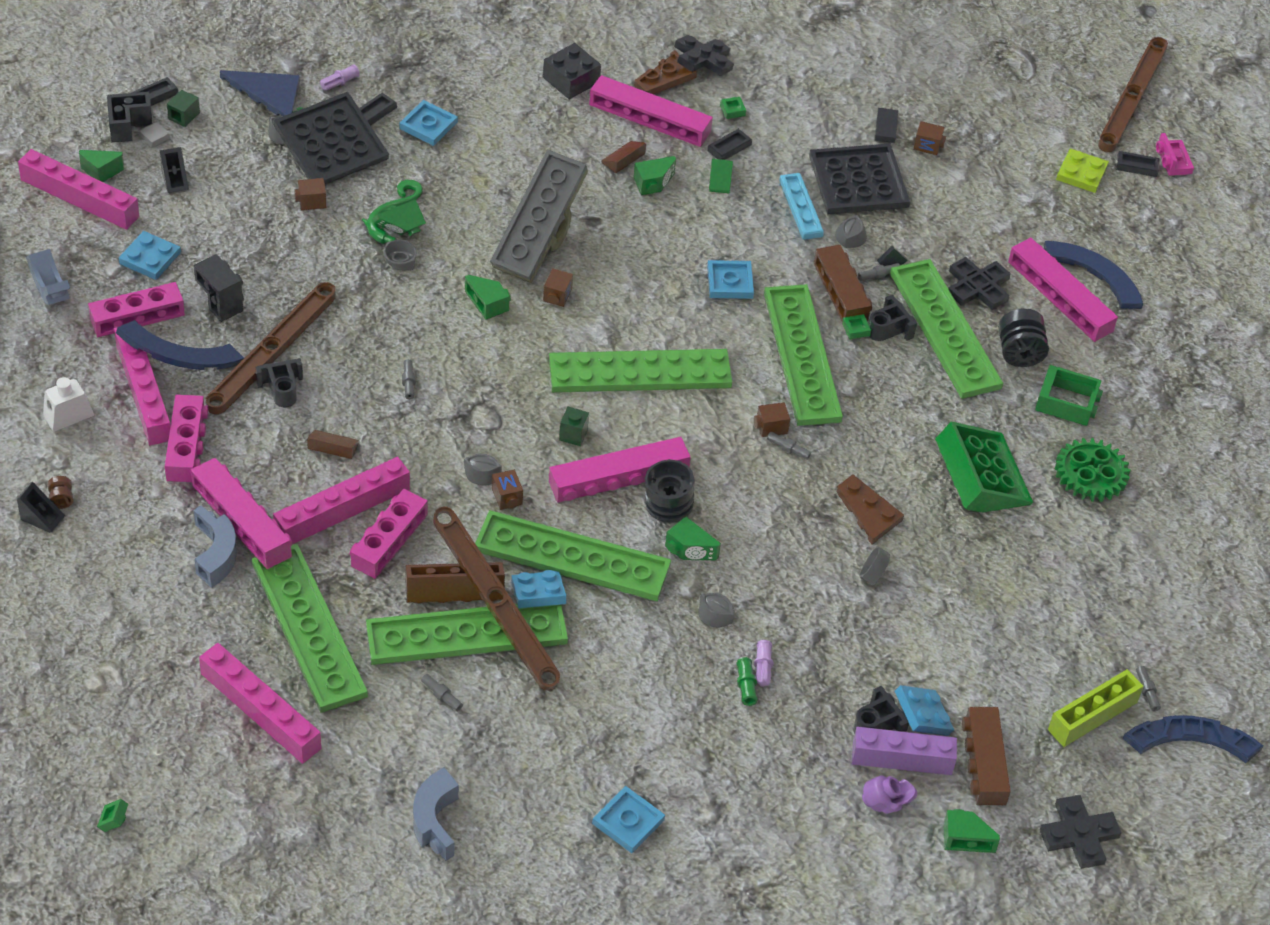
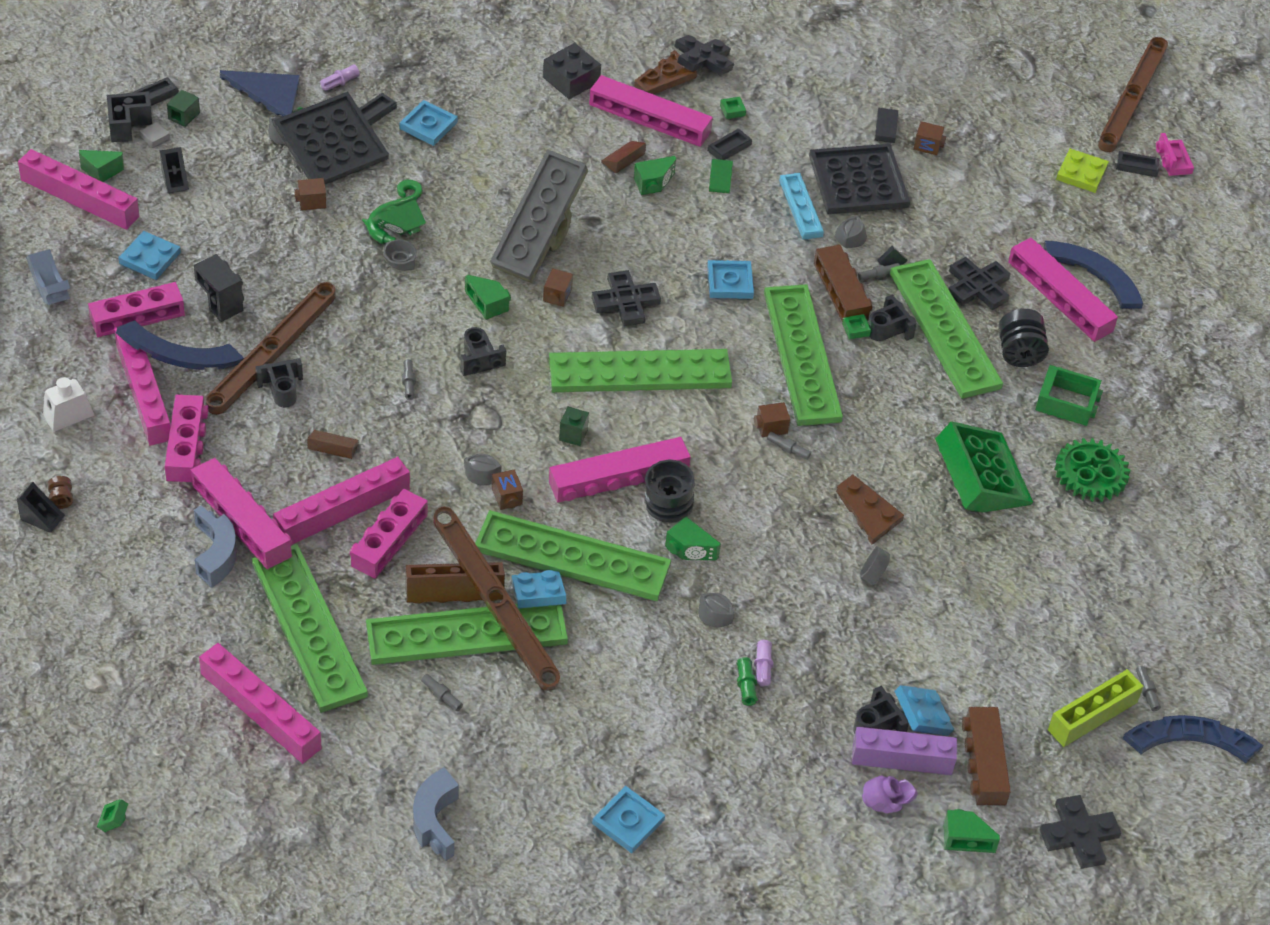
none -> black pin [460,327,506,376]
none -> black plate [591,270,661,327]

